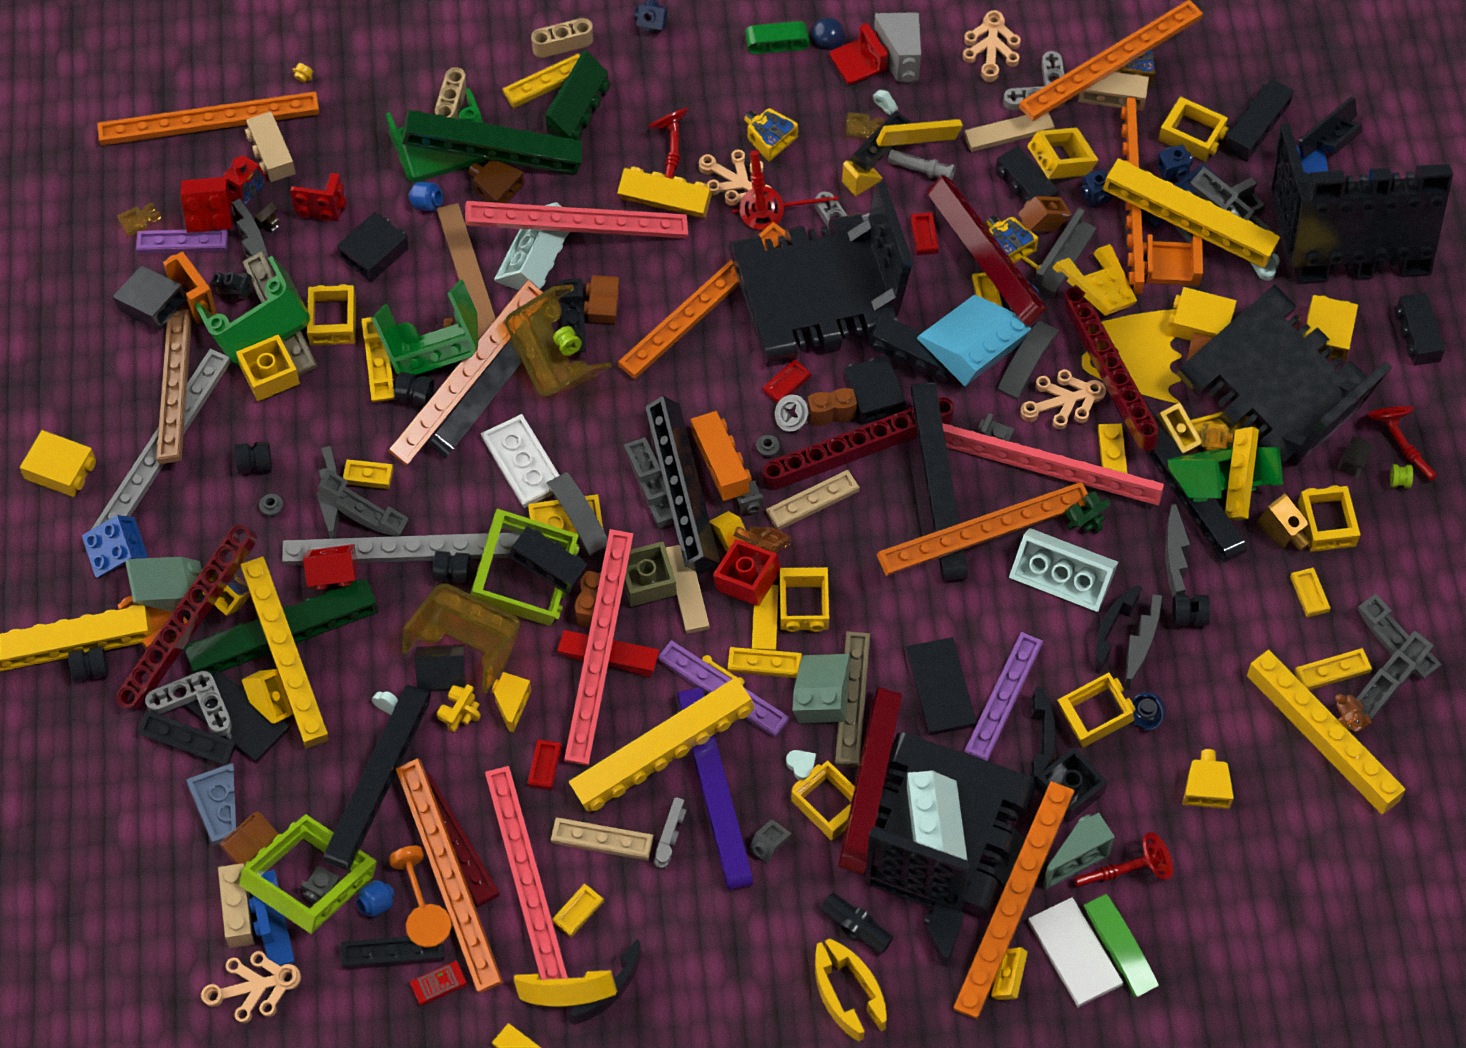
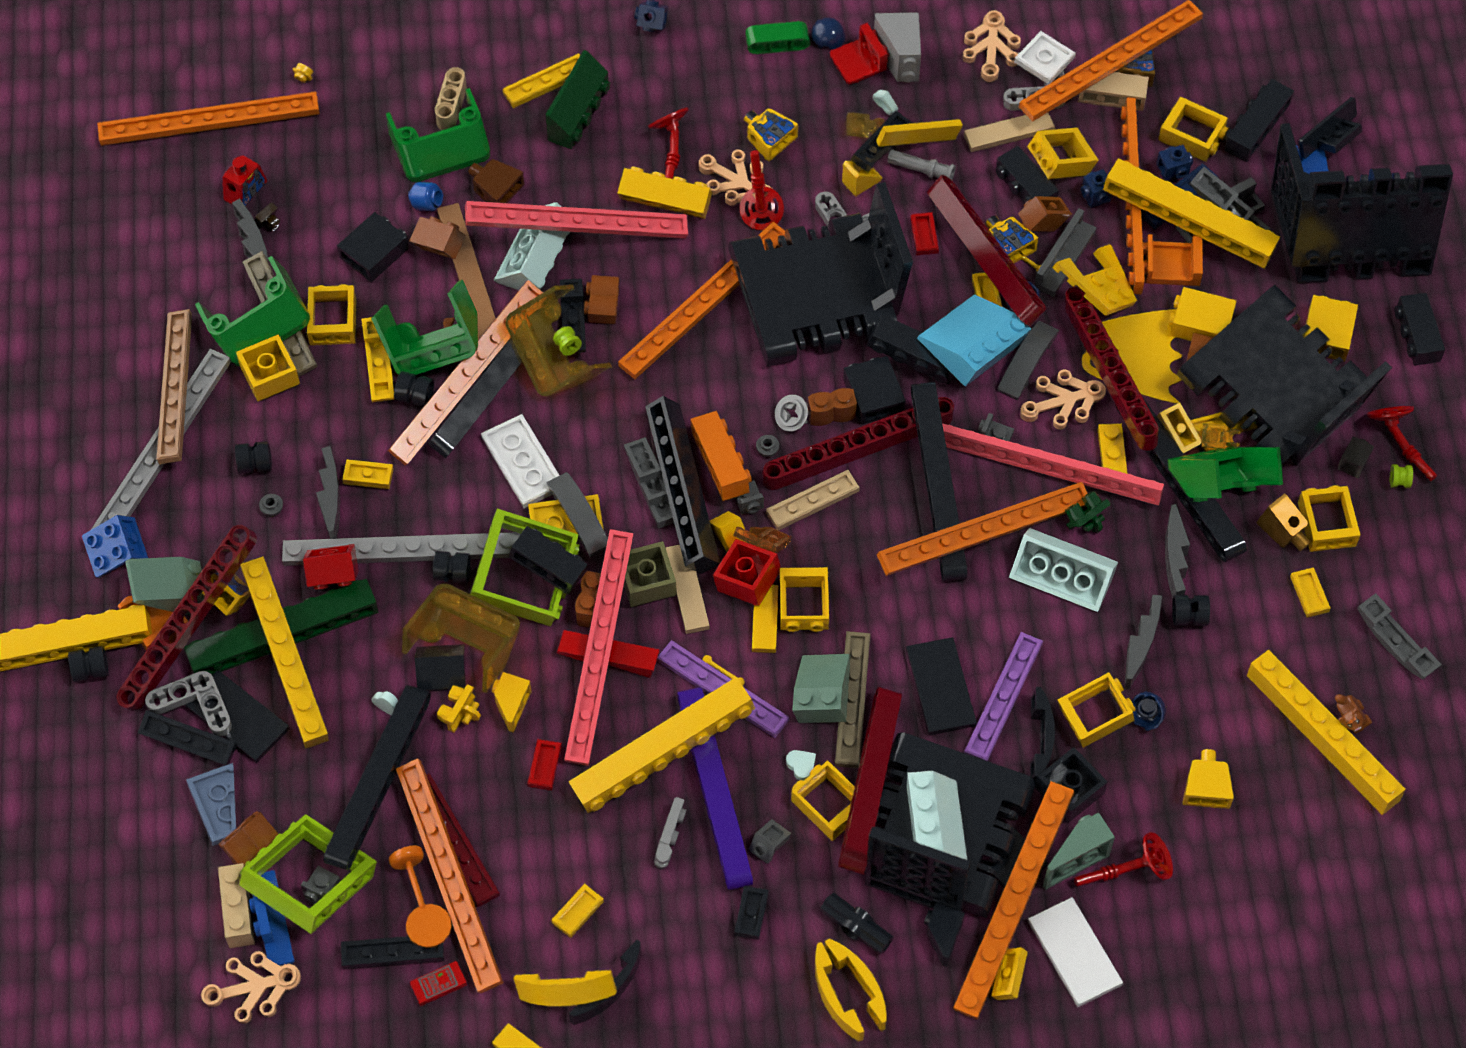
yellow brick [19,430,96,497] -> none
black brick [113,265,187,330] -> none
clear yellow plate [117,203,160,236] -> none
medium lavender tile [136,229,228,254] -> none
orange panel [163,251,217,324] -> none
red brick [180,176,233,233] -> none
black hips [210,272,252,299] -> none
yellow slope [242,669,293,724] -> none
tan brick [245,111,295,182] -> none
red bracket [290,173,347,221] -> none
dark grey slope [317,469,409,536] -> none
blue head [355,880,395,917] -> none
dark green brick [402,110,582,175] -> none
coral plate [485,766,567,980] -> none
tan beam [531,18,593,58] -> none
tan tile [551,817,654,861] -> none
yellow tile [728,647,802,678] -> none
red piece [732,196,838,214] -> none
red tile [763,359,811,404] -> none
bright green slope [1084,894,1159,997] -> none
black slope [1094,585,1142,674] -> none
yellow plate [1225,427,1259,521] -> none
light aqua tile [1251,253,1280,281] -> none
yellow tile [1294,648,1372,690] -> none
dark grey slope [1356,630,1435,720] -> none
none -> dark orange brick [409,216,466,260]
none -> black plate [734,885,769,940]
none -> white tile [1014,31,1076,84]

